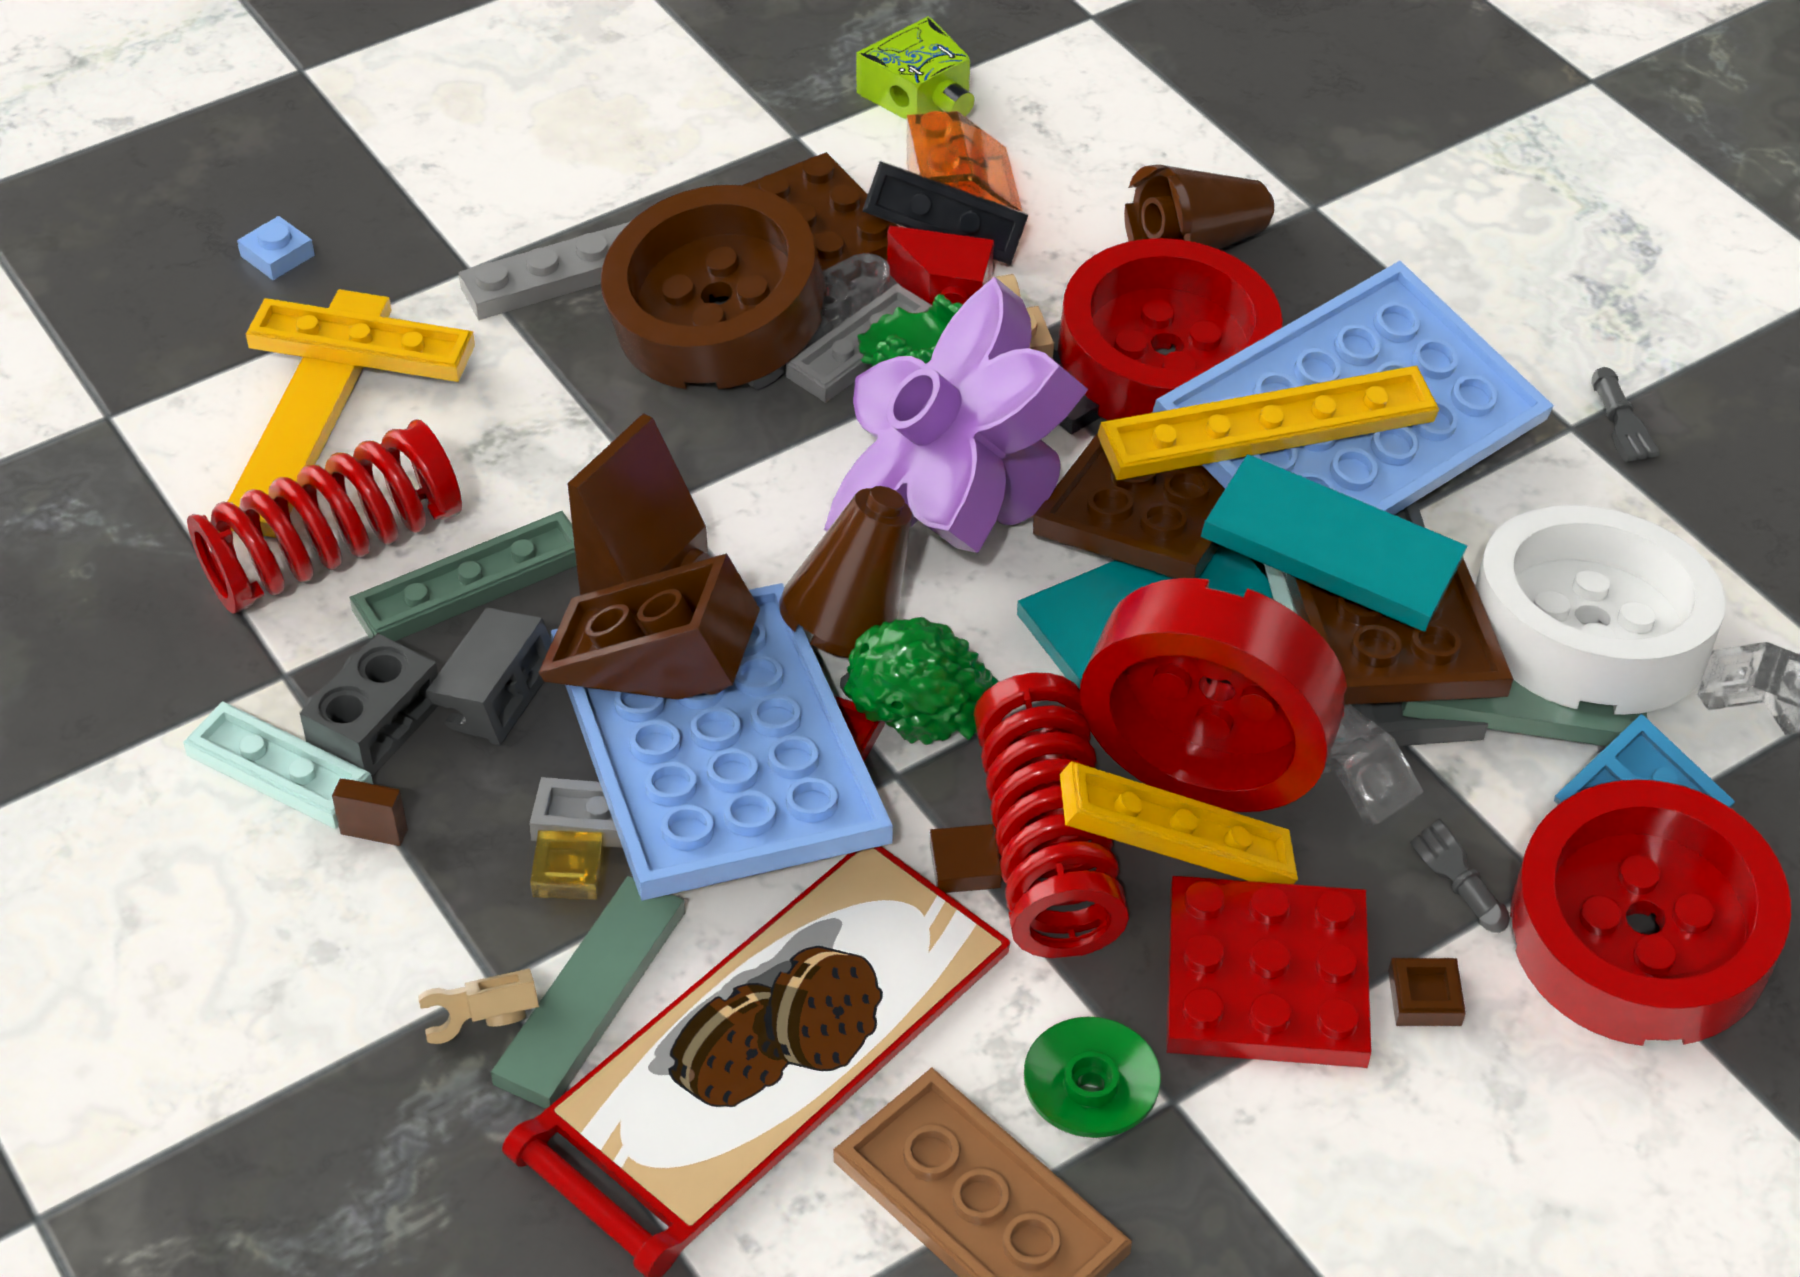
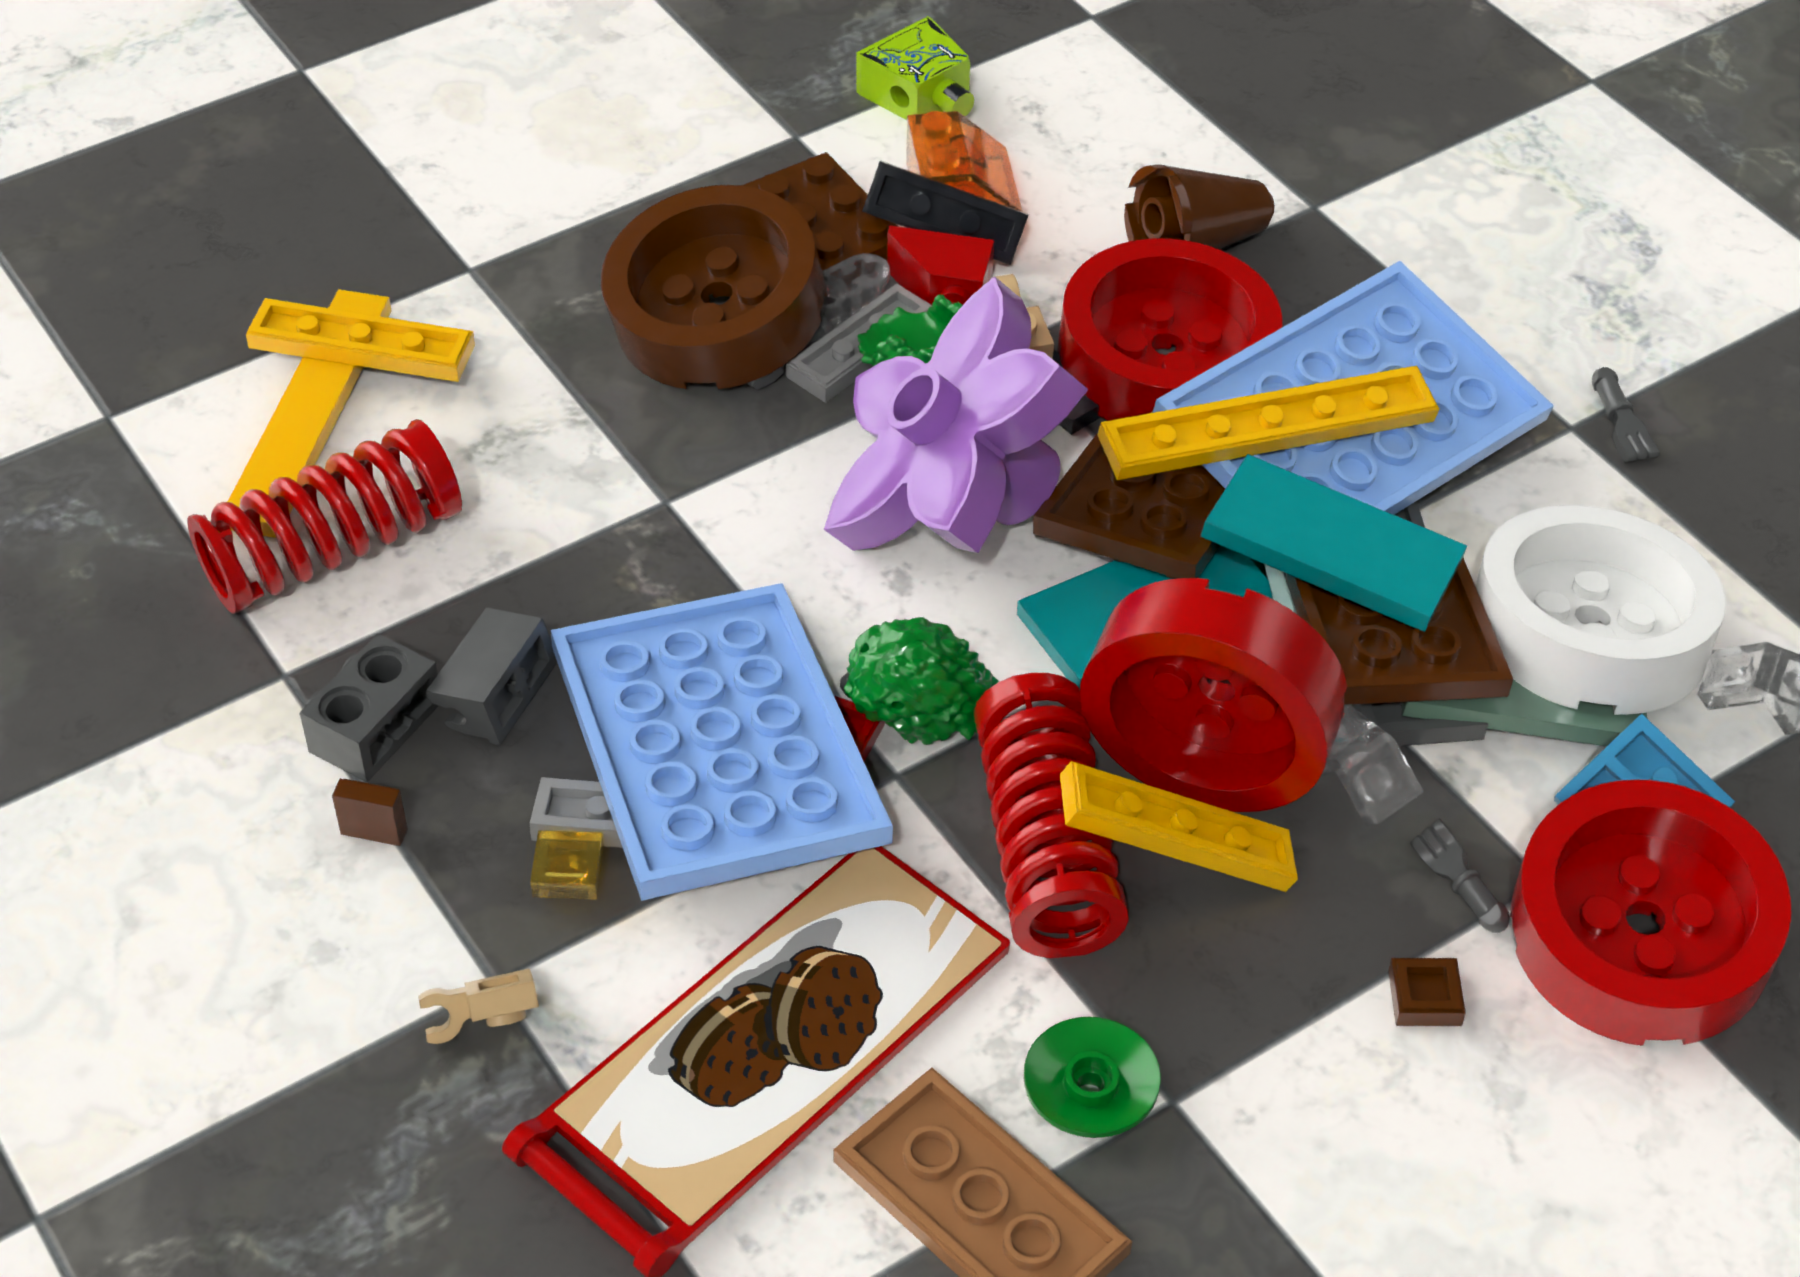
light aqua tile [183,701,373,829] -> none
light blue plate [237,216,315,280] -> none
sand green tile [349,511,577,641] -> none
light grey plate [458,221,631,320] -> none
sand green tile [491,876,685,1109] -> none
reddish brown slope [538,553,760,700] -> none
reddish brown slope [567,413,710,595] -> none
reddish brown cone [779,486,912,658] -> none
reddish brown tile [930,824,1002,893] -> none
red plate [1166,876,1371,1068] -> none

